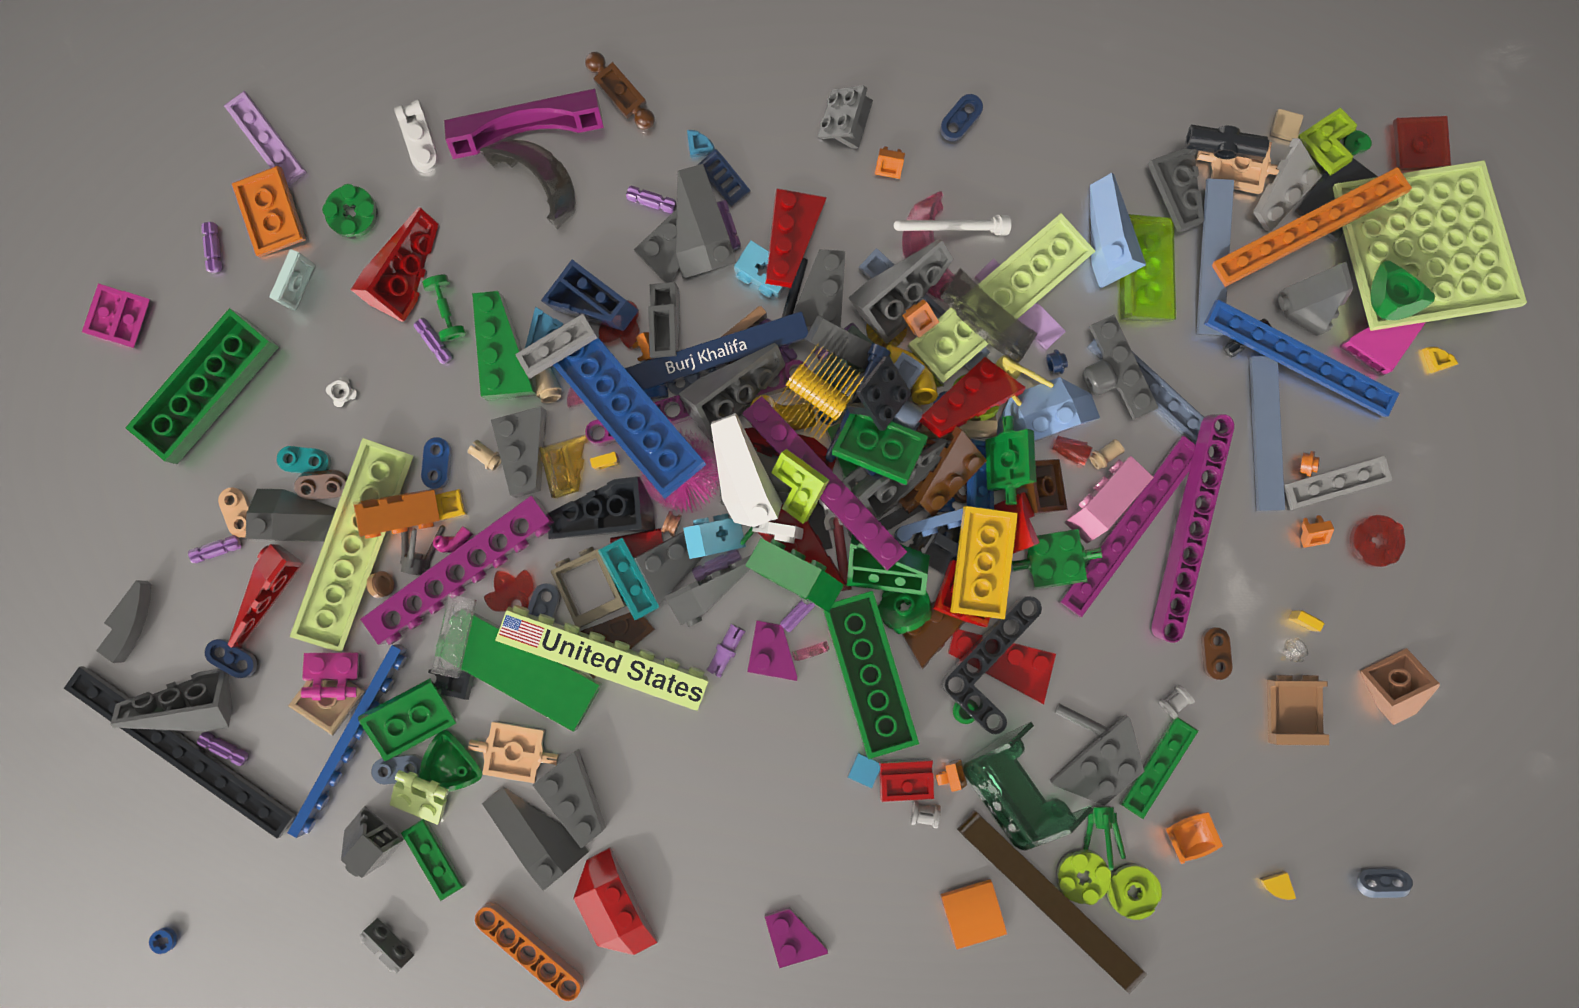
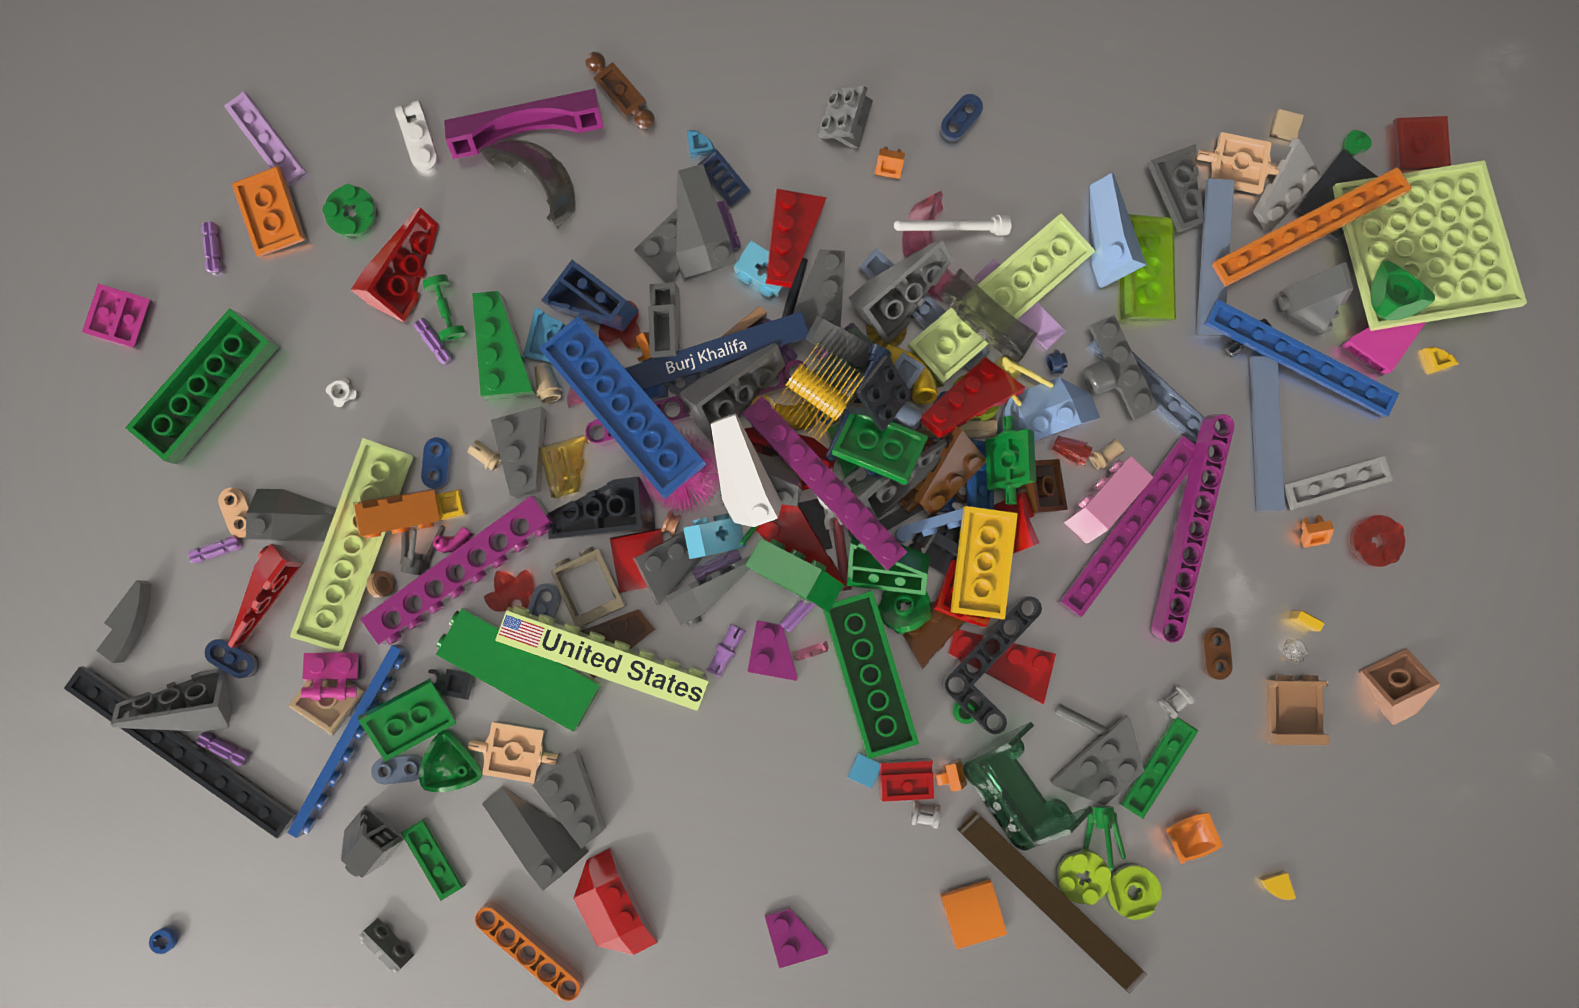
light aqua plate [269,249,315,311] -> none
teal plate [277,446,331,474] -> none
plate [294,470,347,500] -> none
yellowish green plate [389,770,449,825] -> none
clear plate [431,594,477,678] -> none
light grey plate [515,314,598,378] -> none
yellow tile [590,451,620,470] -> none
teal plate [598,538,659,620] -> none
medium lavender axle [626,186,676,214] -> none
white wing [752,522,804,543] -> none
lime plate [771,449,829,524] -> none
orange tile [902,300,939,338] -> none
green plate [1012,529,1102,589] -> none
black piece [1185,124,1269,161] -> none
lime plate [1298,107,1357,175] -> none
orange plate [1301,451,1320,477] -> none
sand blue plate [1356,869,1413,898] -> none

